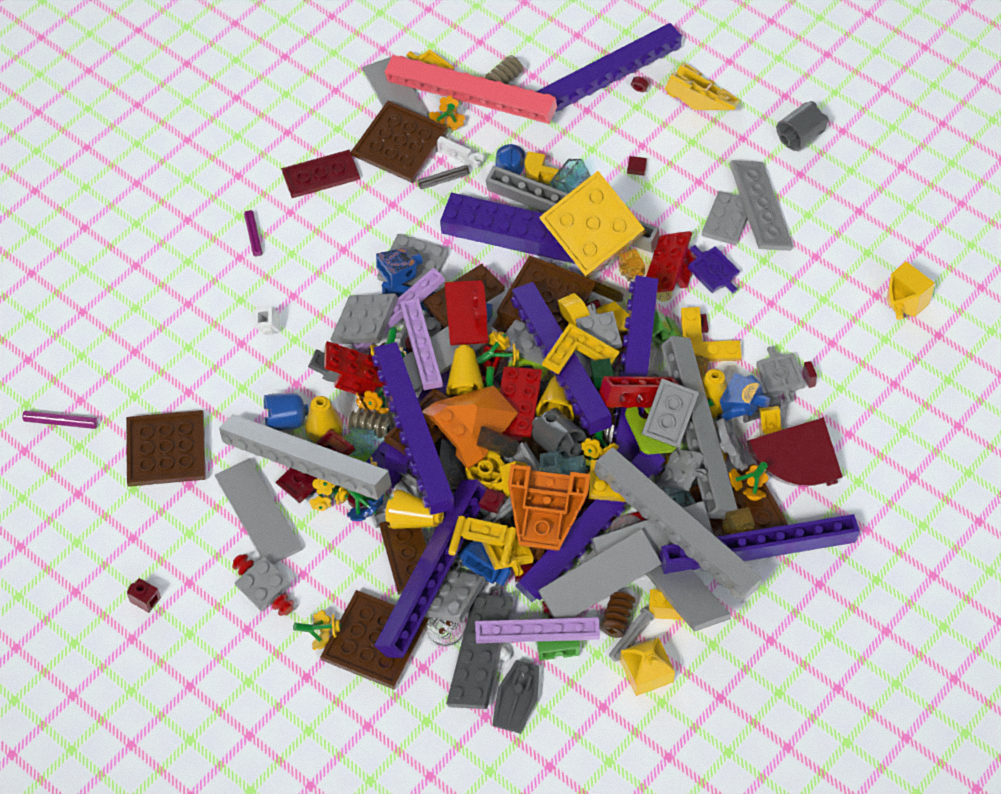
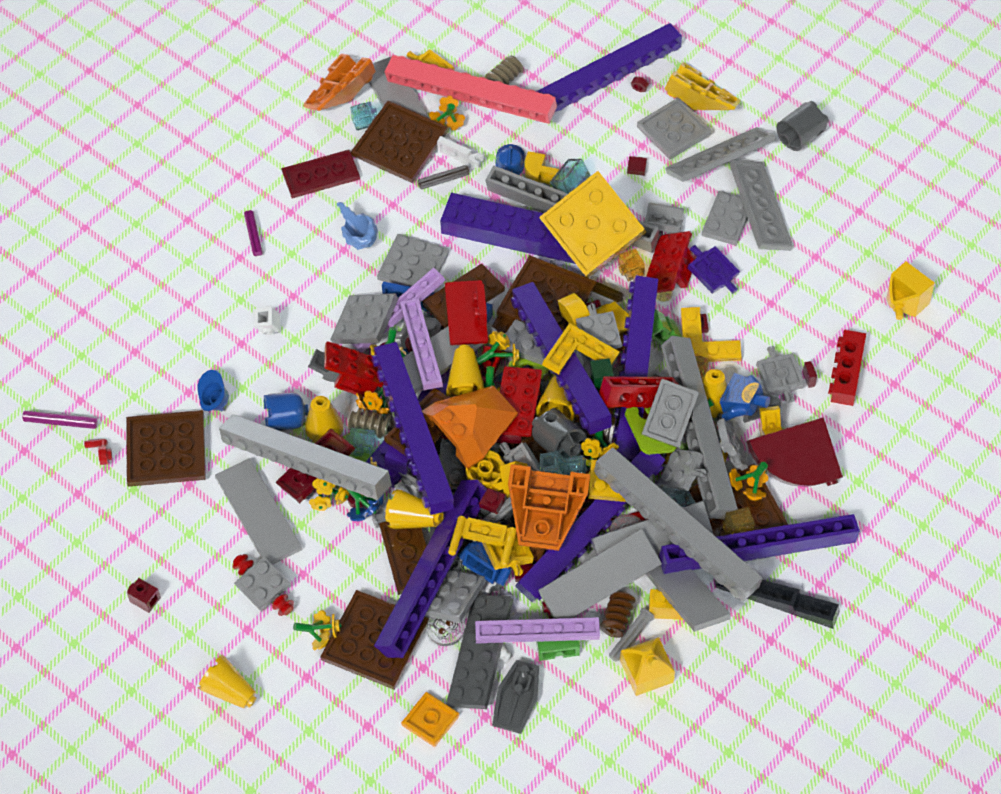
blue torso [376,248,423,289] -> none
clear smoke brick [477,426,519,458] -> none
none -> red plate [84,439,112,465]
none -> blue piece [197,370,229,412]
none -> yellow cone [198,655,257,709]
none -> orange wedge [303,53,376,111]
none -> medium blue hair [337,202,378,250]
none -> clear light blue brick [350,102,378,131]
none -> light orange tile [401,692,460,747]
none -> light grey plate [637,98,712,160]
none -> light grey bracket [644,202,684,234]
none -> light grey tile [665,127,776,182]
none -> black slope [716,579,840,629]
none -> red brick [828,329,867,406]

